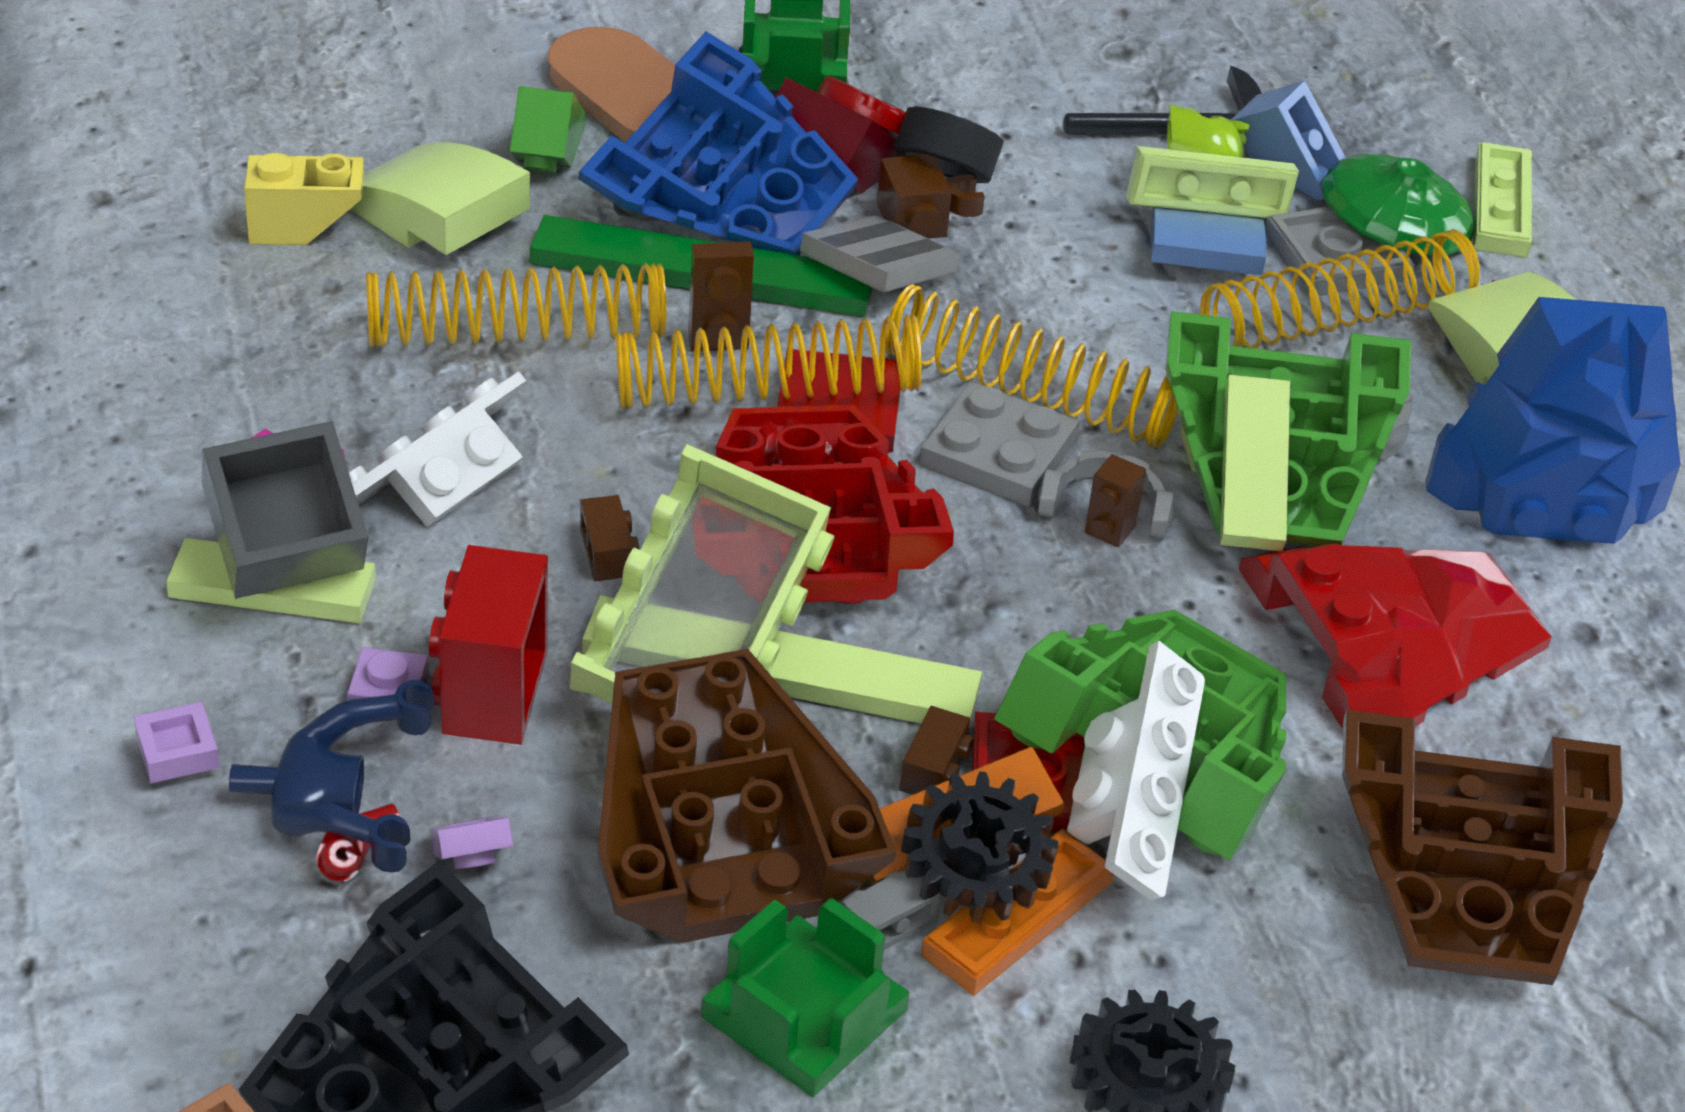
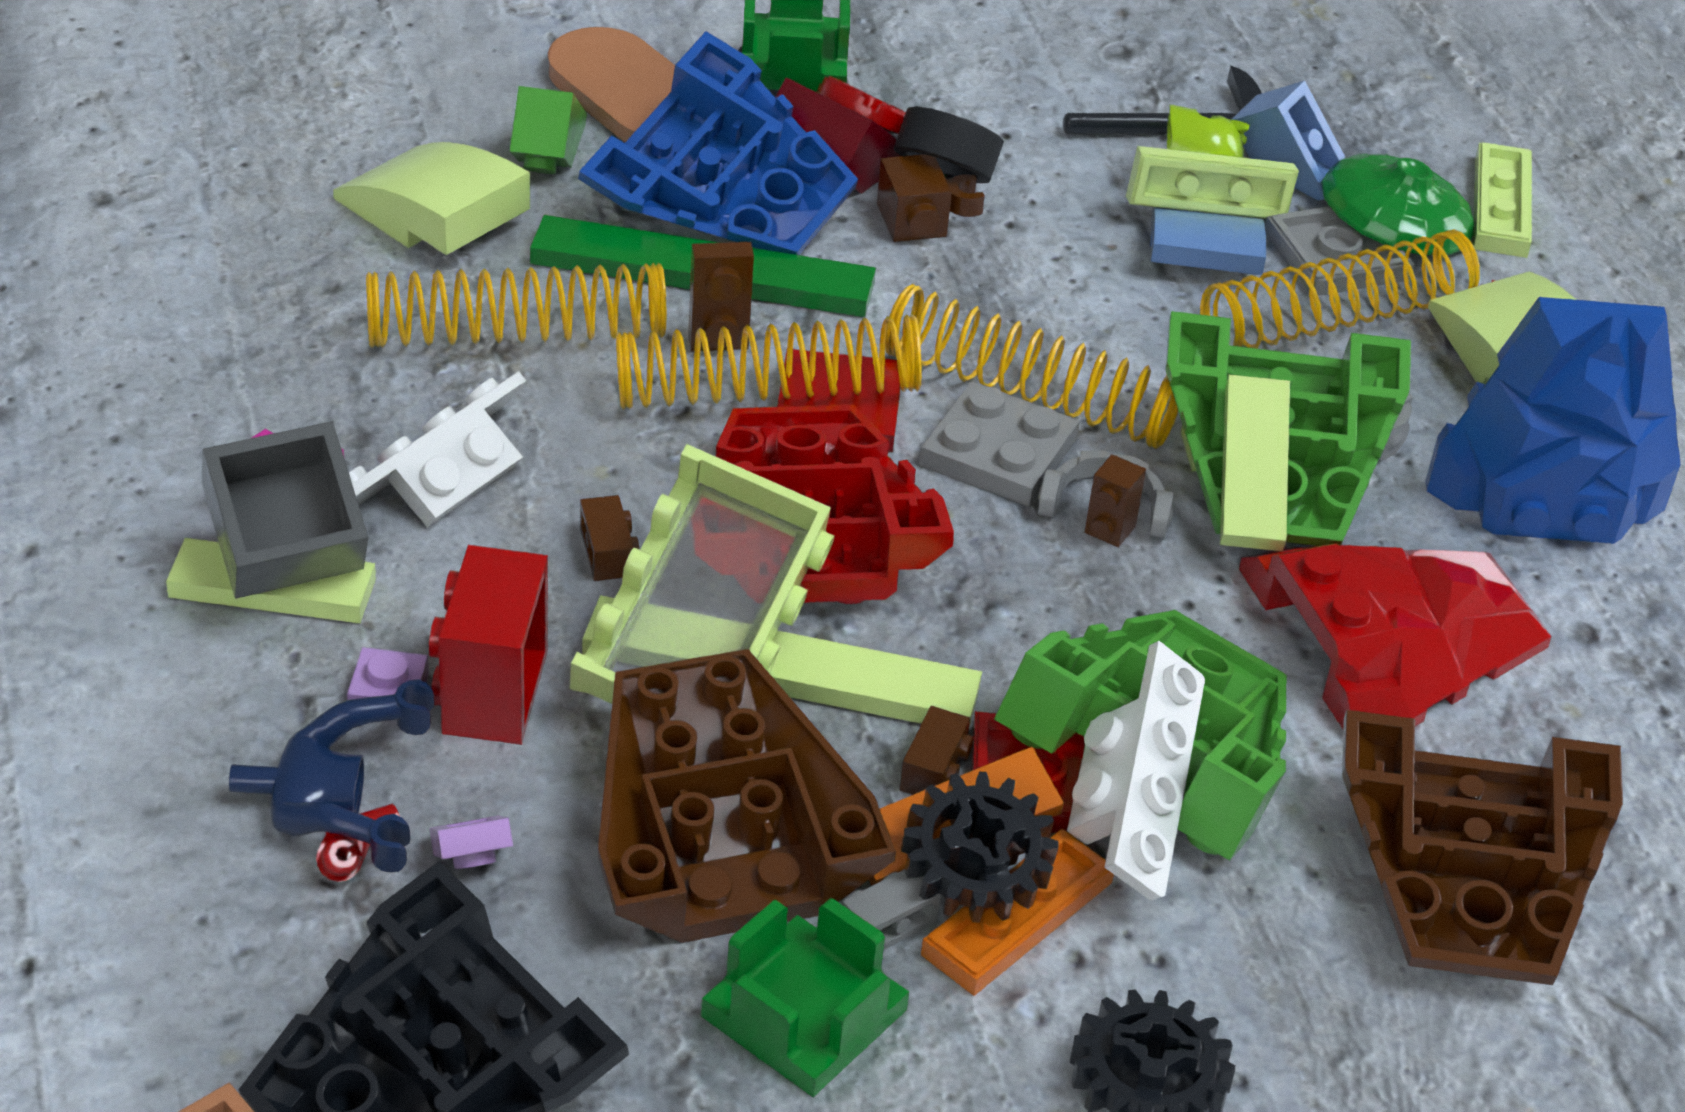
lavender plate [133,701,220,784] -> none
light yellow slope [244,153,364,245] -> none
light grey tile [800,215,961,293] -> none

